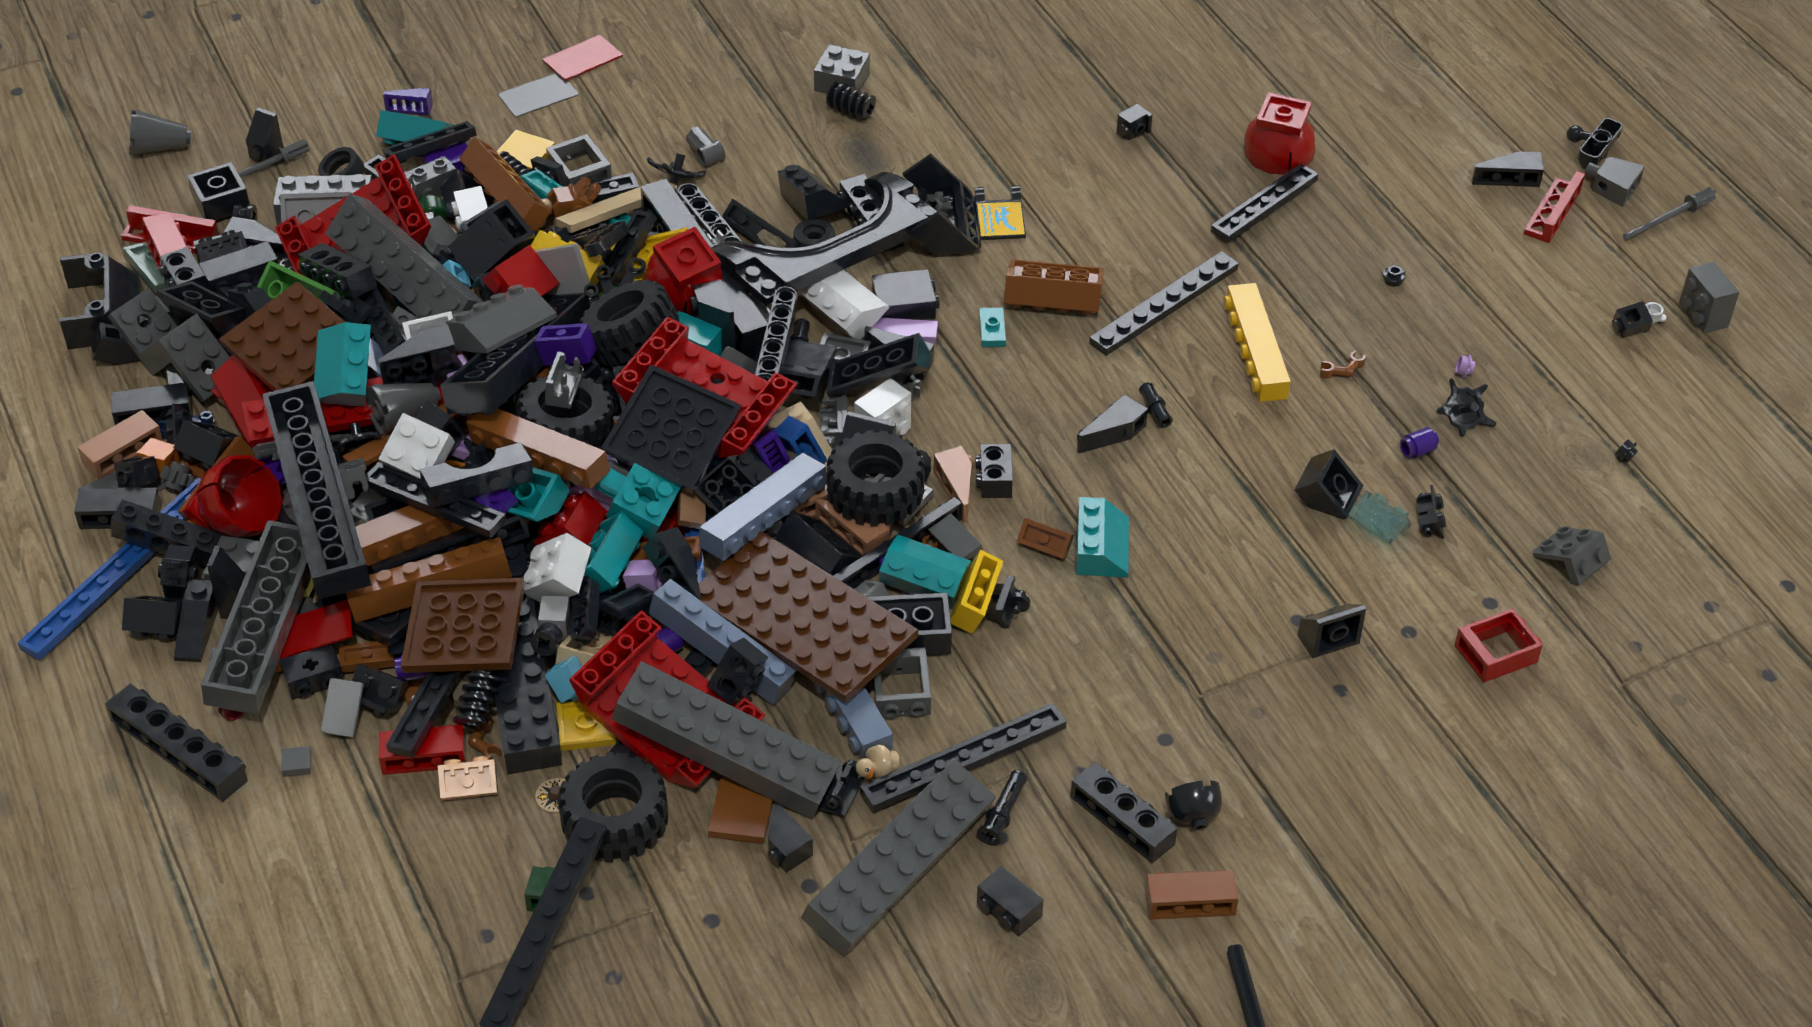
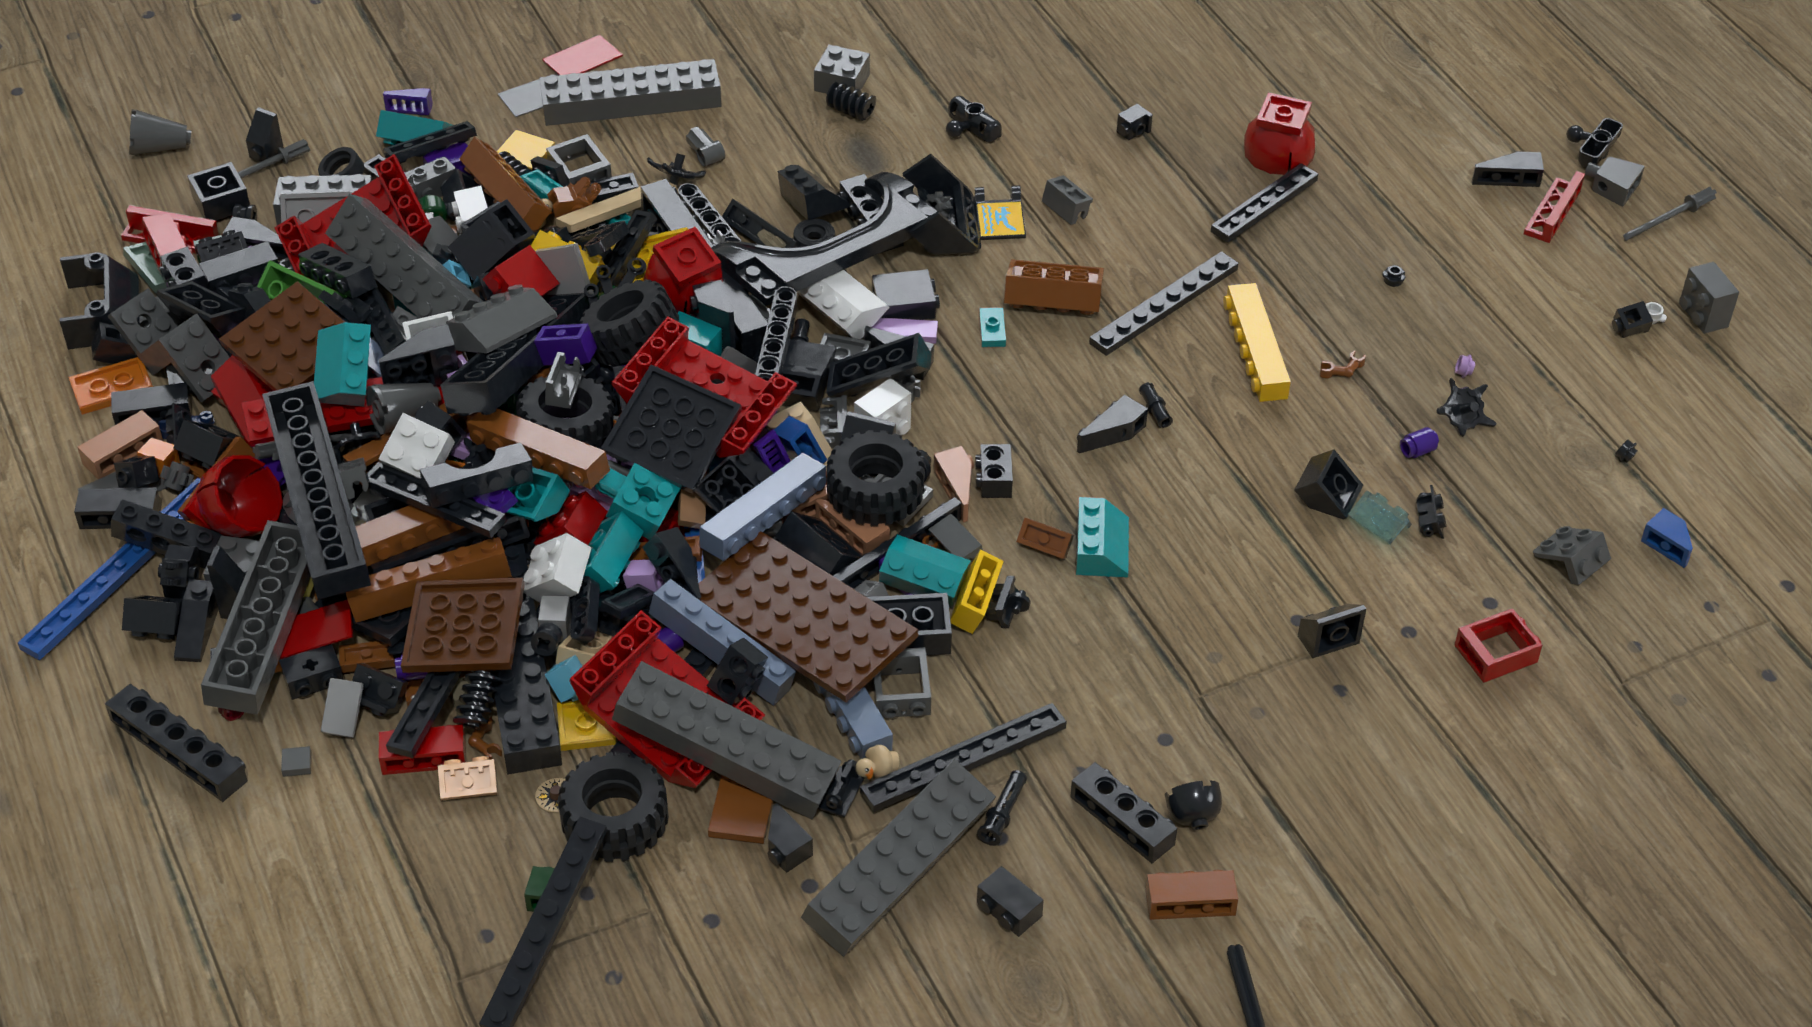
none -> orange tile [68,357,153,415]
none -> dark grey brick [539,59,722,126]
none -> black piece [946,95,1002,142]
none -> dark grey hinge [1042,175,1093,225]
none -> blue slope [1641,508,1693,568]

